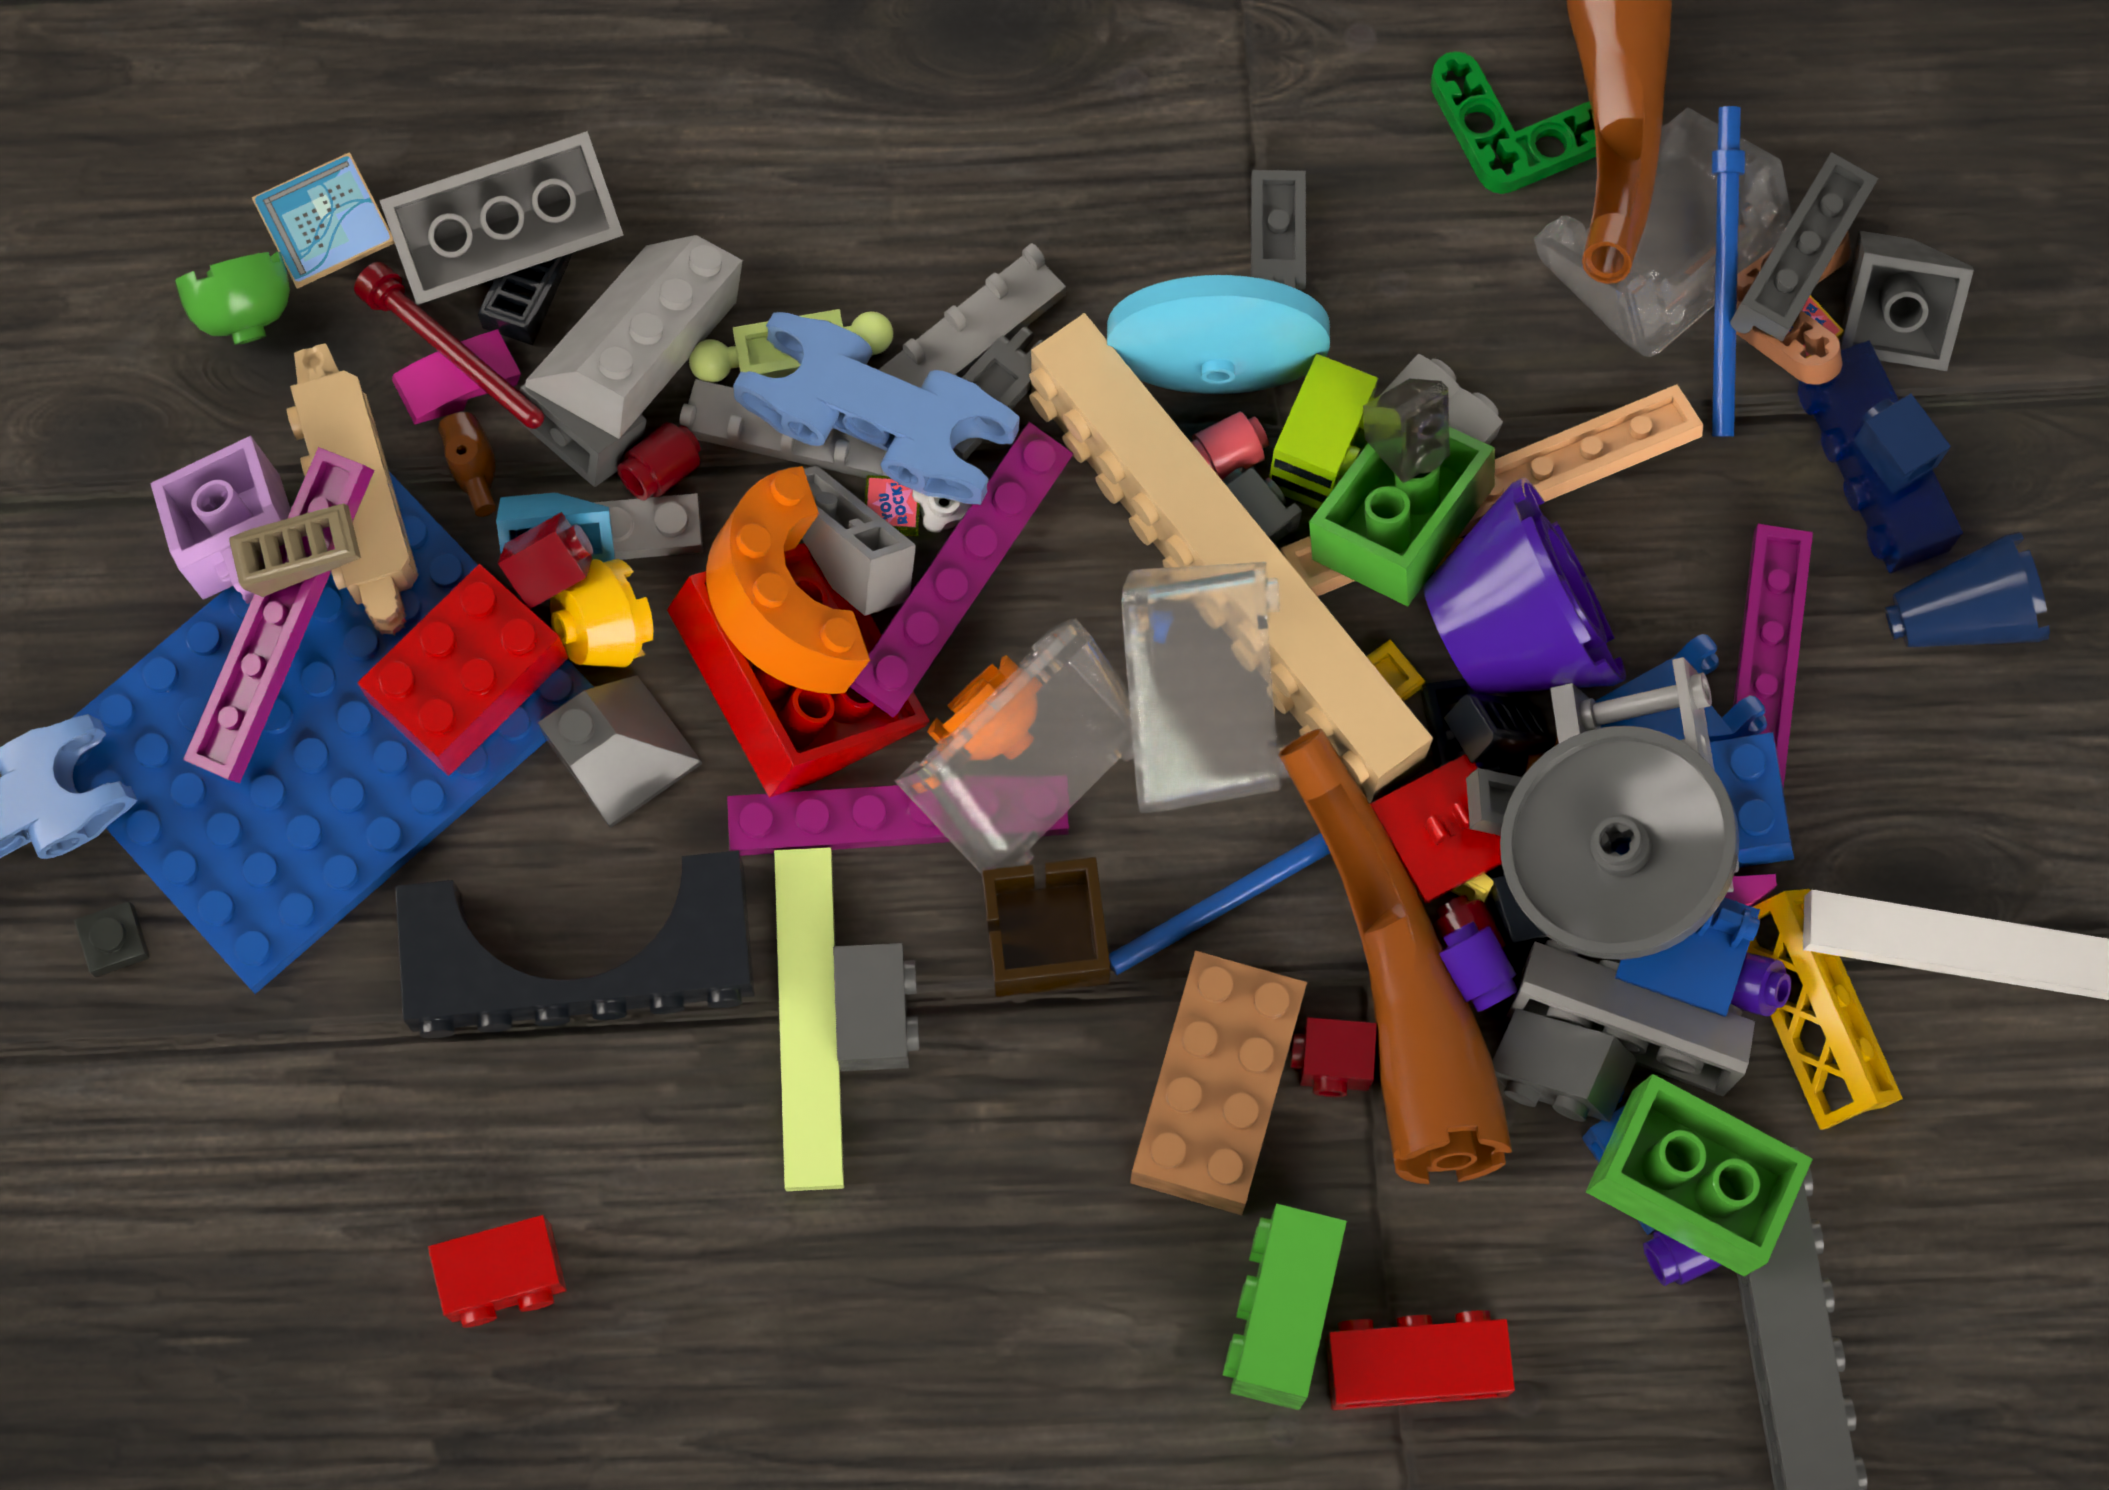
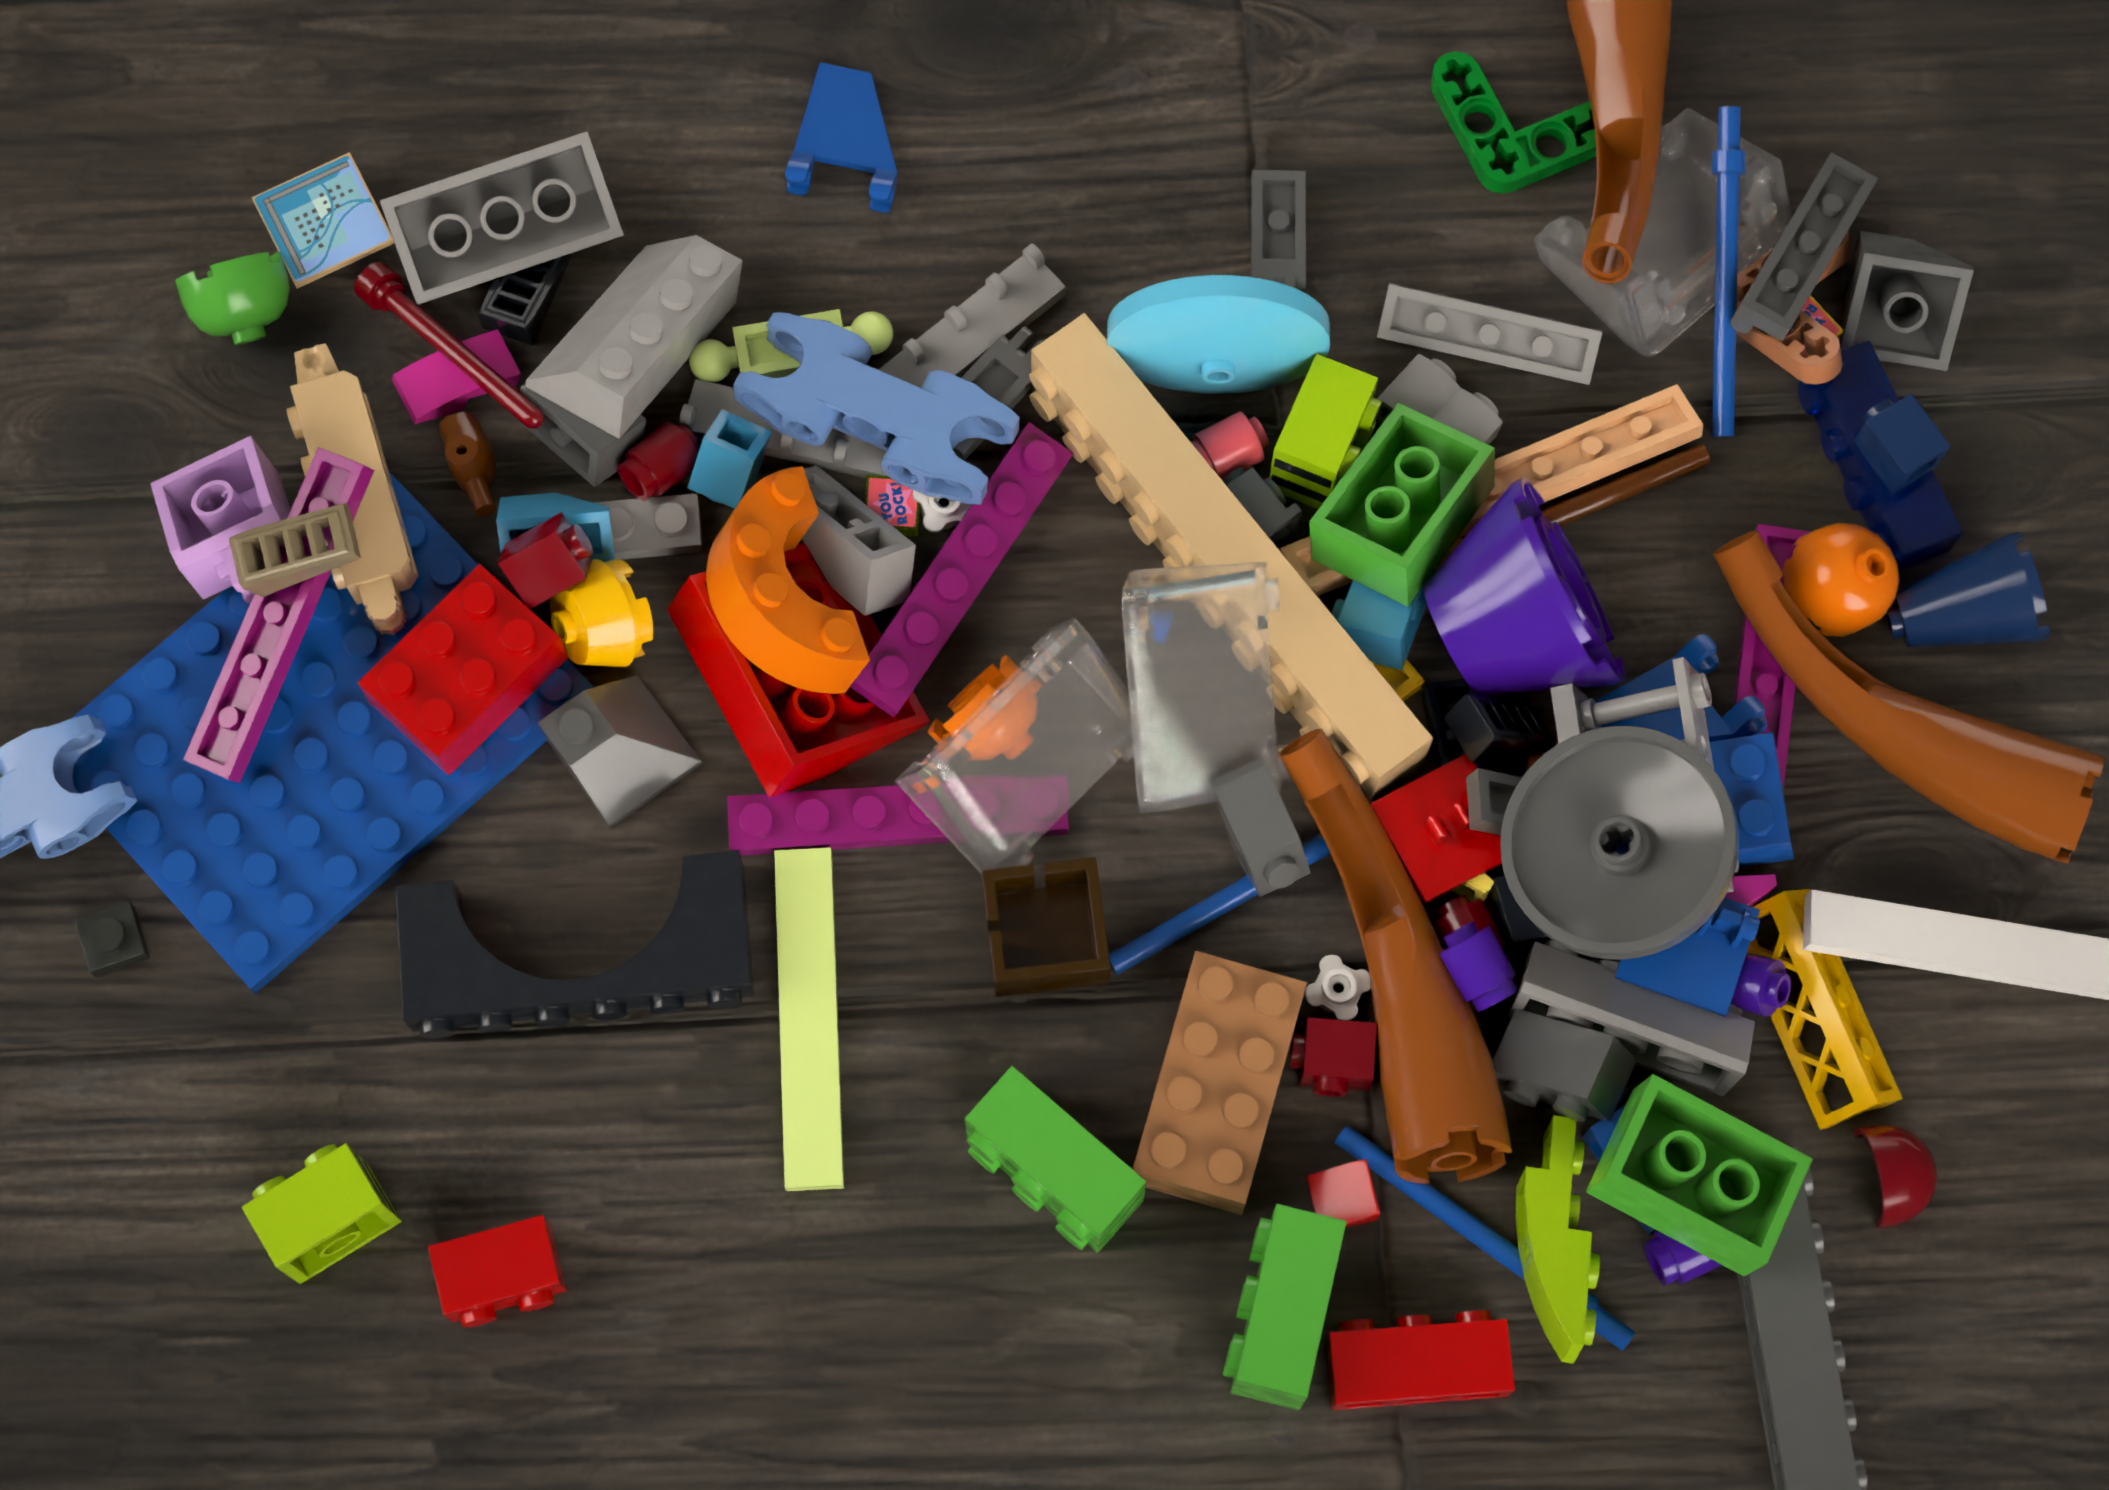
dark grey brick [833,943,919,1071] -> none
clear smoke slope [1363,378,1450,483] -> none
none -> lime brick [241,1143,402,1284]
none -> dark azure brick [687,409,772,509]
none -> blue flag [785,62,898,213]
none -> bright green brick [965,1066,1146,1253]
none -> dark grey slope [1209,757,1311,898]
none -> white plate [1305,955,1371,1021]
none -> slope [1306,1159,1380,1228]
none -> dark azure slope [1332,570,1435,670]
none -> blue bar [1334,1124,1636,1352]
none -> light grey hinge [1377,283,1602,385]
none -> lime slope [1515,1115,1600,1364]
none -> reddish brown bar [1541,443,1710,526]
none -> dark orange brick [1713,530,2105,864]
none -> orange cylinder [1783,523,1899,637]
none -> dark red helmet [1853,1125,1937,1228]

